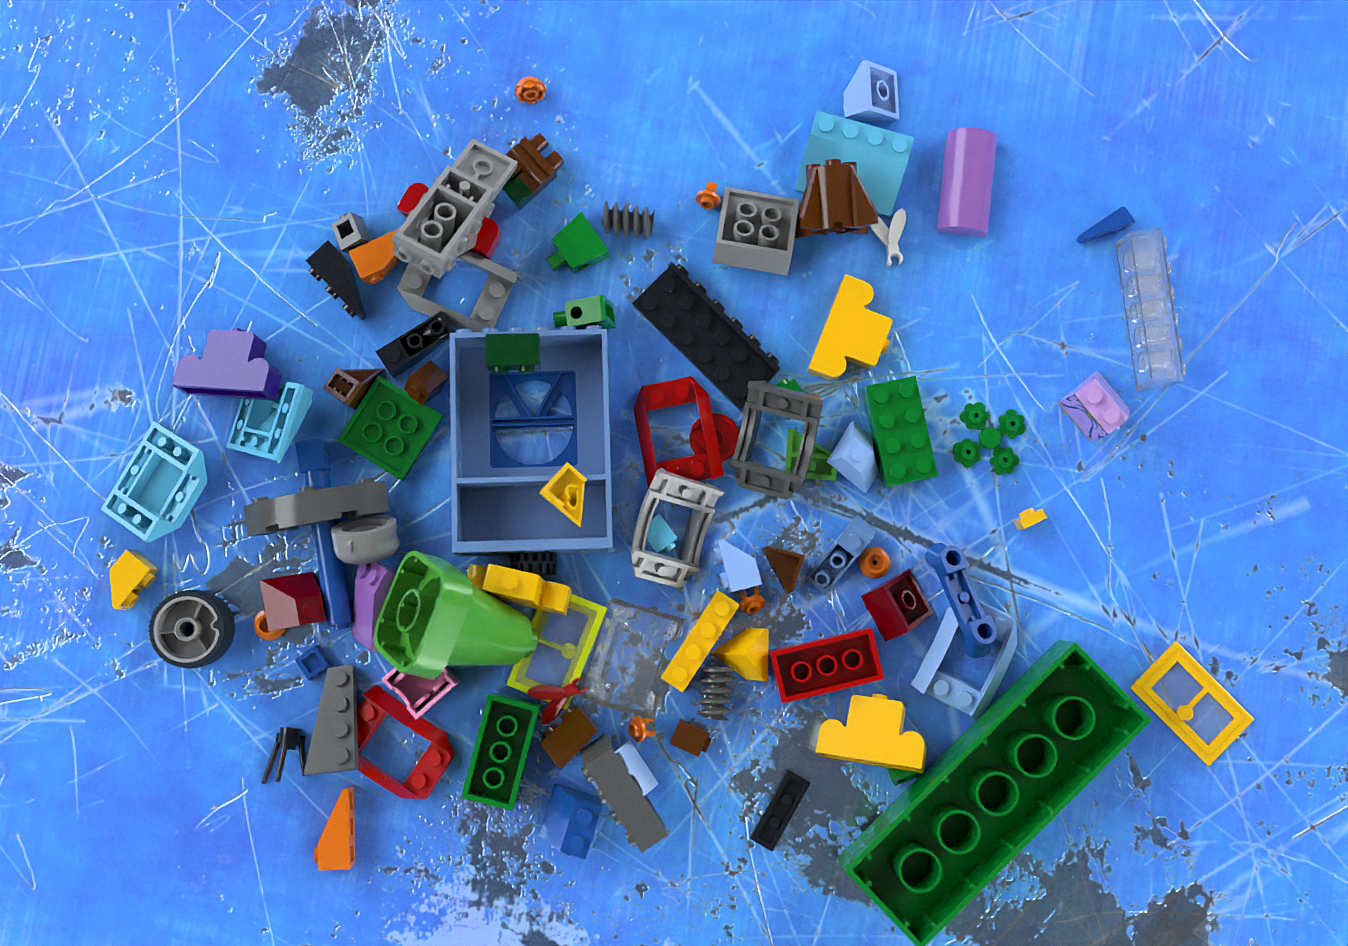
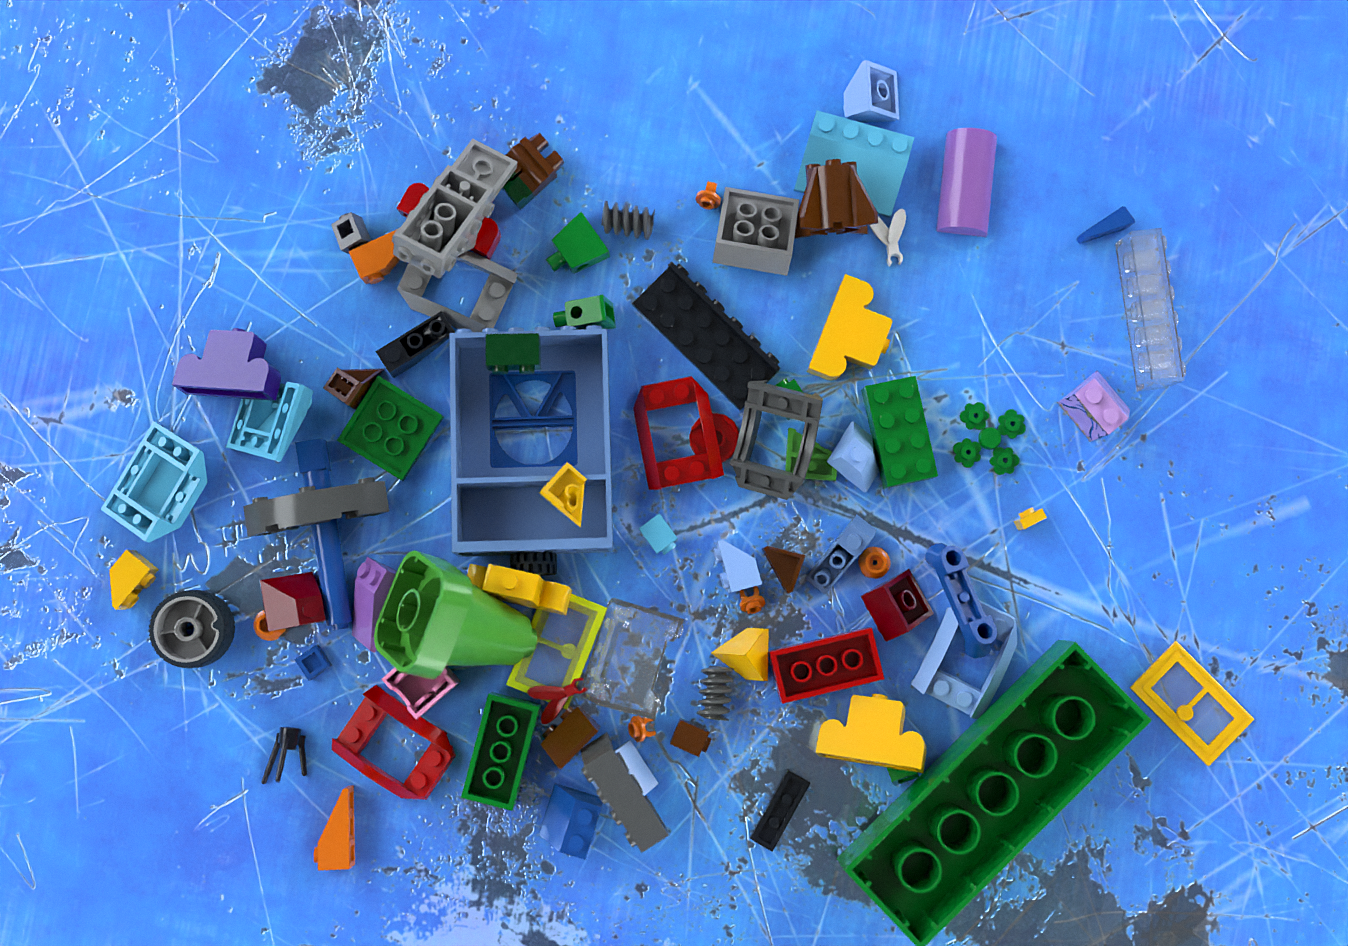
dark grey wing [303,665,358,776] -> none
black slope [305,240,366,320] -> none
light grey piece [331,515,400,565] -> none
reddish brown brick [404,360,449,406] -> none
orange plate [515,76,546,104] -> none
light grey wedge [631,467,724,588] -> none
yellow brick [661,590,740,693] -> none

